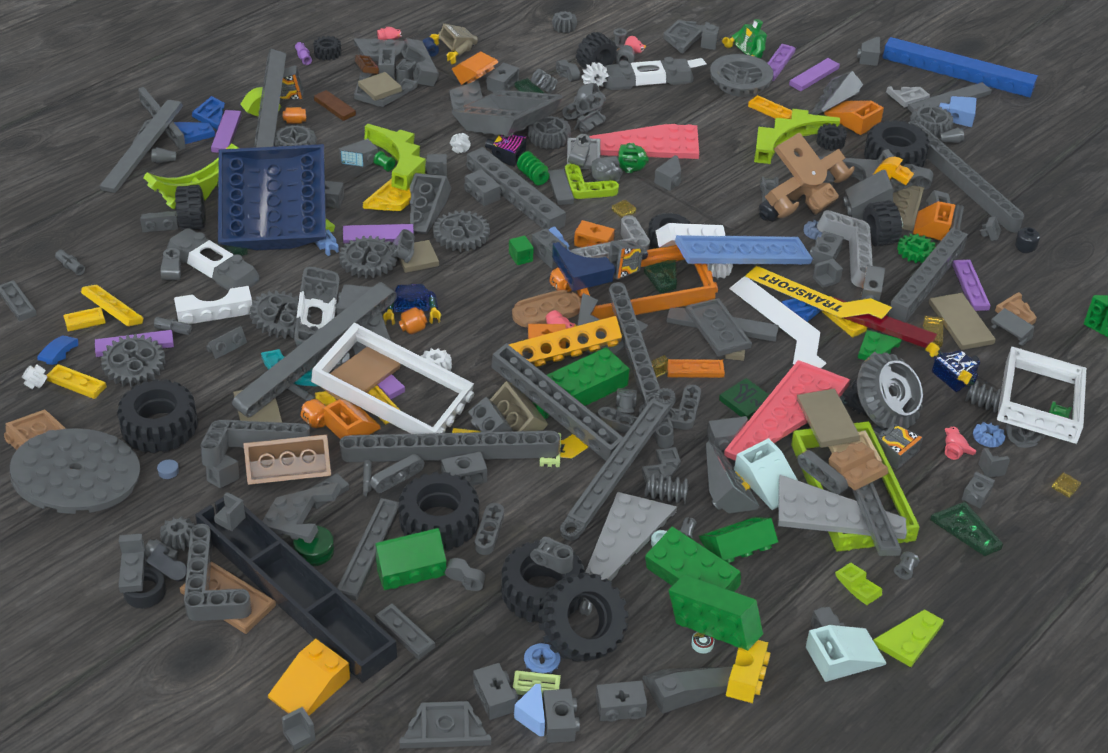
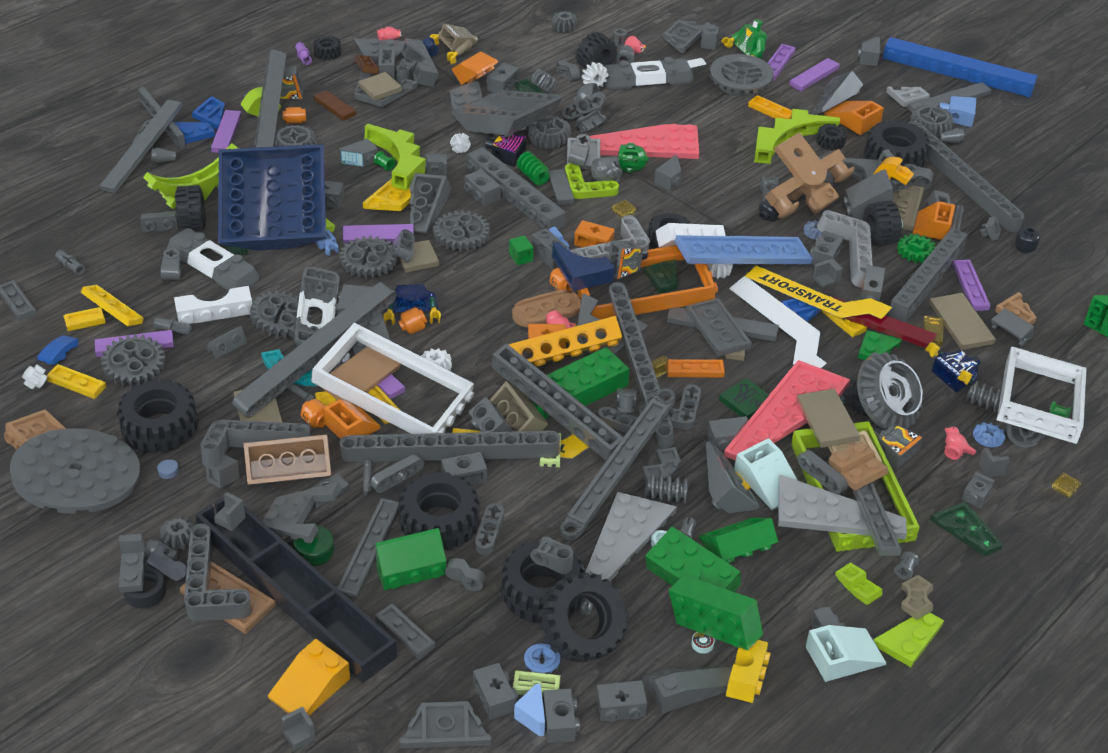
none -> dark tan tile [901,575,933,620]

